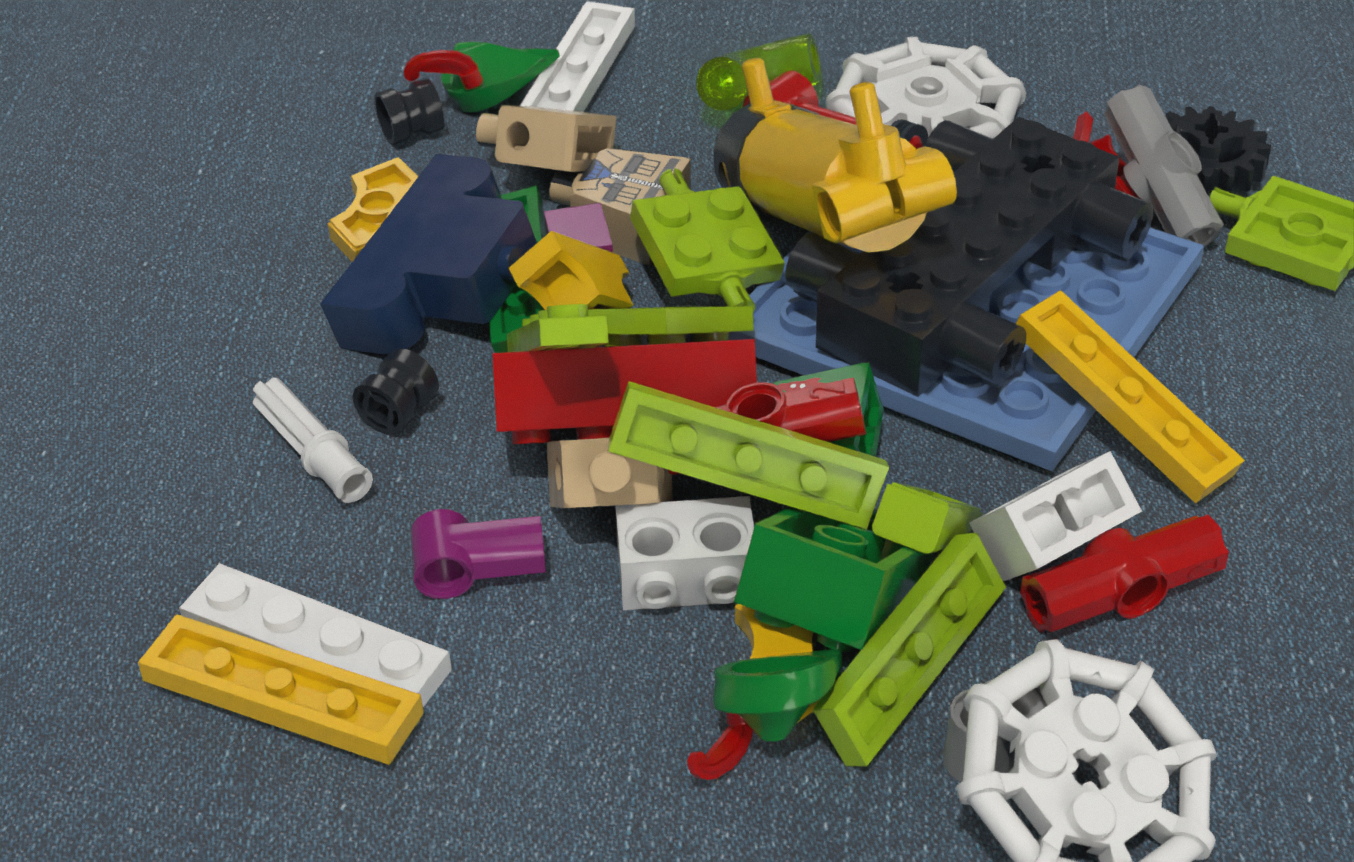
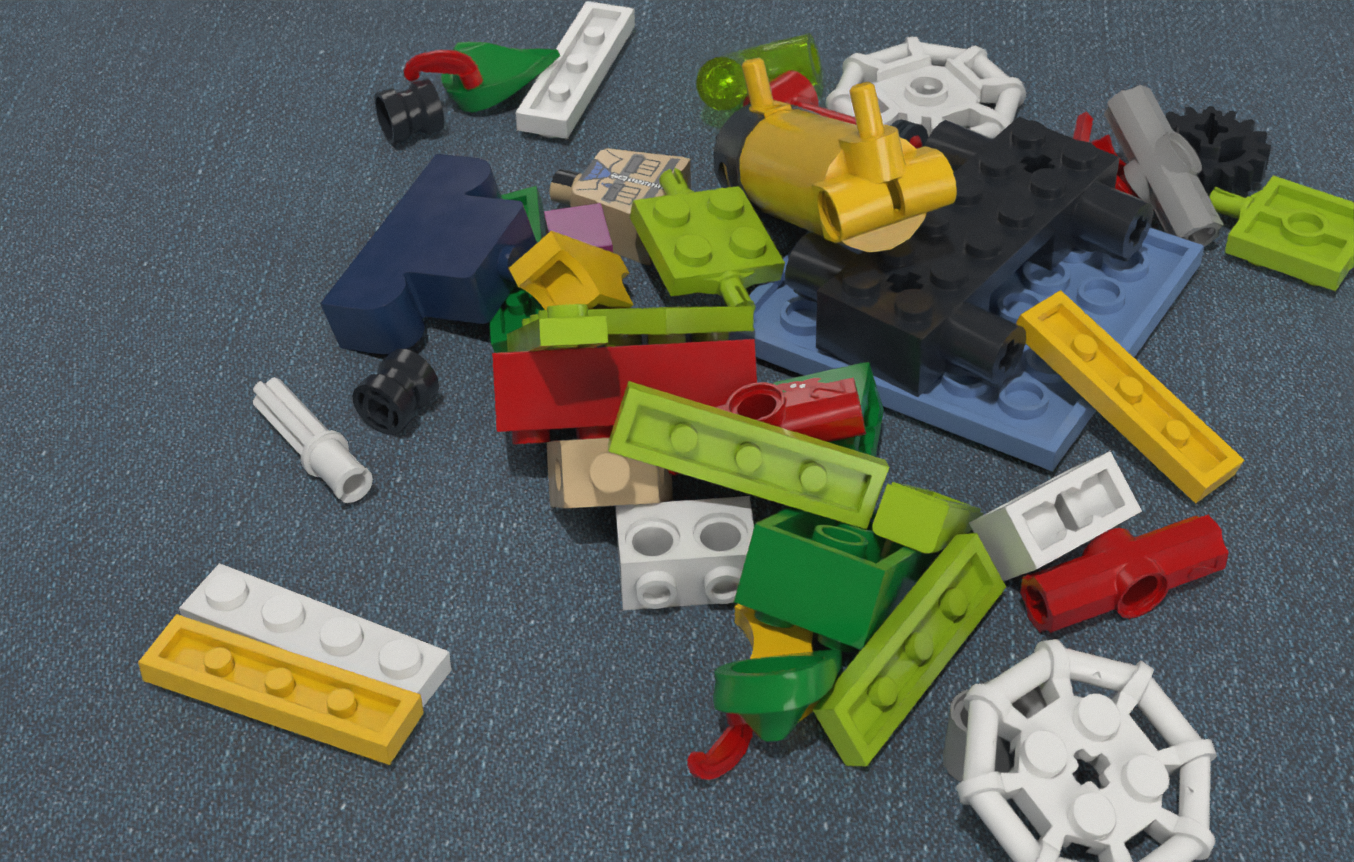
yellow tile [328,157,419,262] -> none
magenta piece [411,509,546,599] -> none
tan torso [476,105,617,172] -> none

